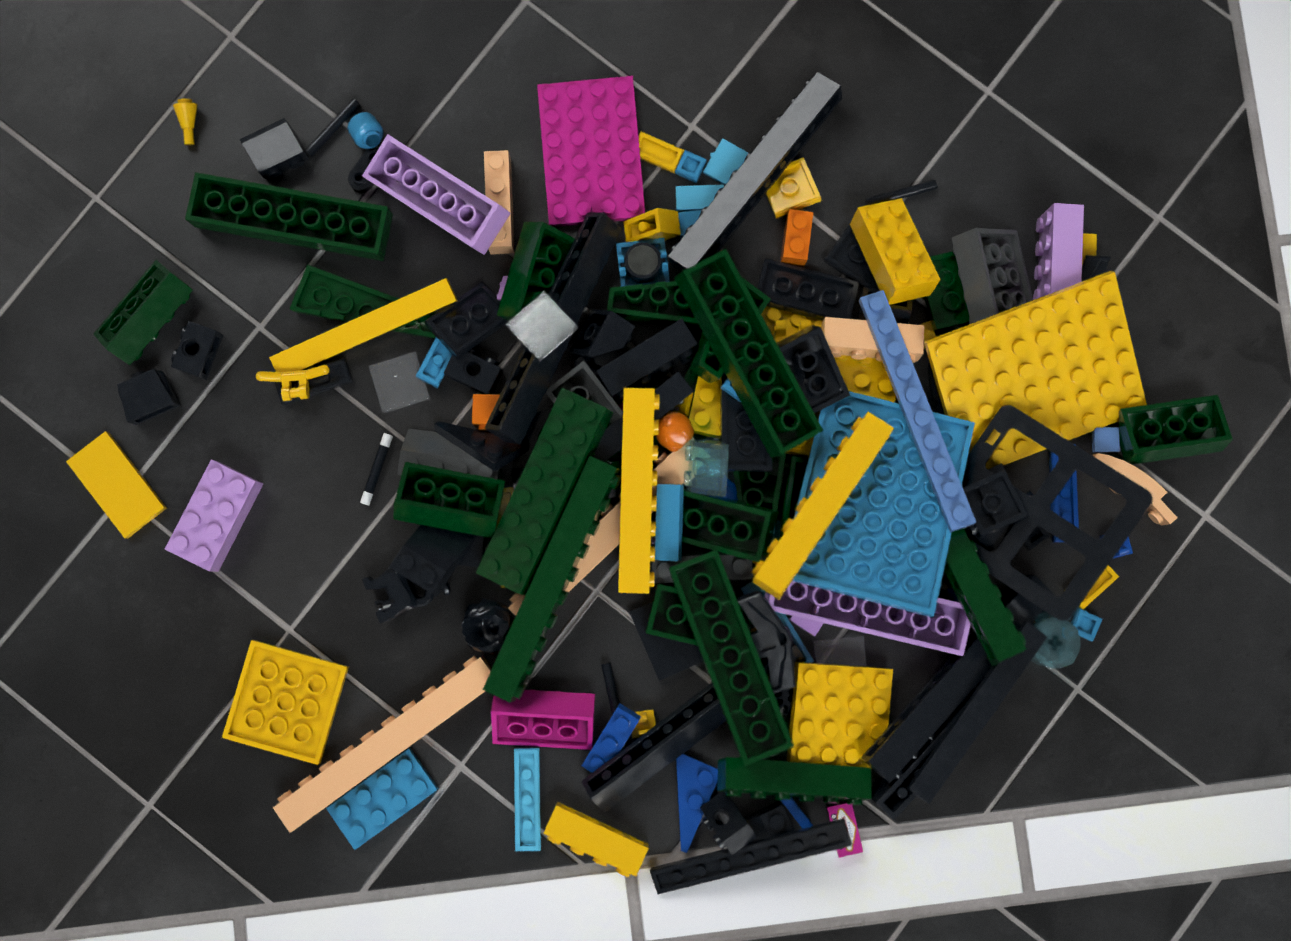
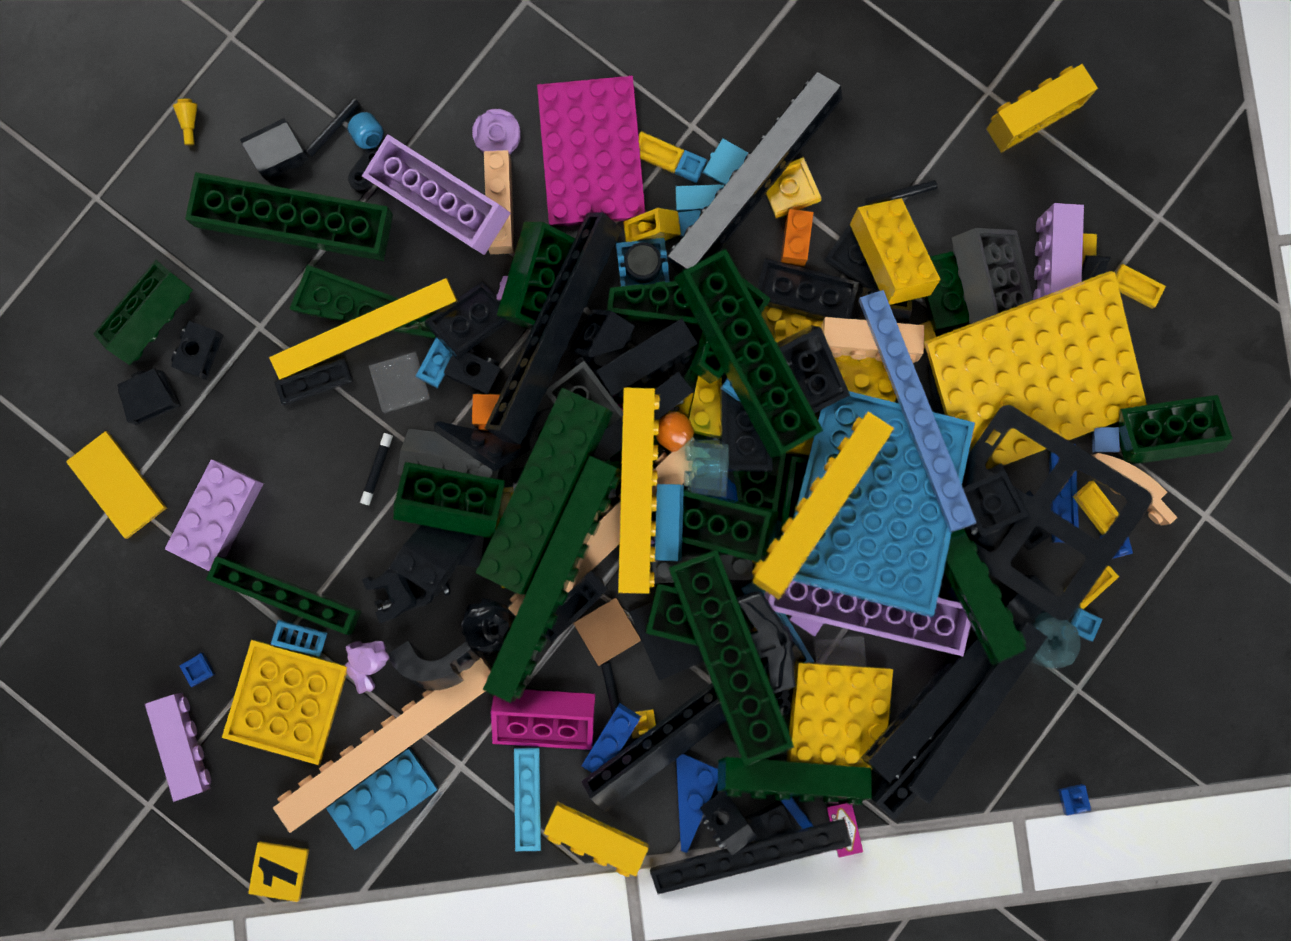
yellow piece [256,365,330,401] -> none
clear tile [506,291,578,361] -> none
none -> lavender brick [145,693,211,802]
none -> blue tile [179,653,215,687]
none -> dark green brick [206,556,362,635]
none -> yellow tile [248,841,309,902]
none -> dark azure slope [271,620,327,657]
none -> lavender animal [345,641,390,694]
none -> black arch [389,641,481,690]
none -> lavender tile [473,109,521,154]
none -> black arch [545,571,608,642]
none -> medium nougat tile [573,598,641,666]
none -> yellow brick [986,64,1098,153]
none -> blue tile [1058,784,1091,816]
none -> yellow tile [1073,481,1119,535]
none -> yellow tile [1116,264,1166,309]

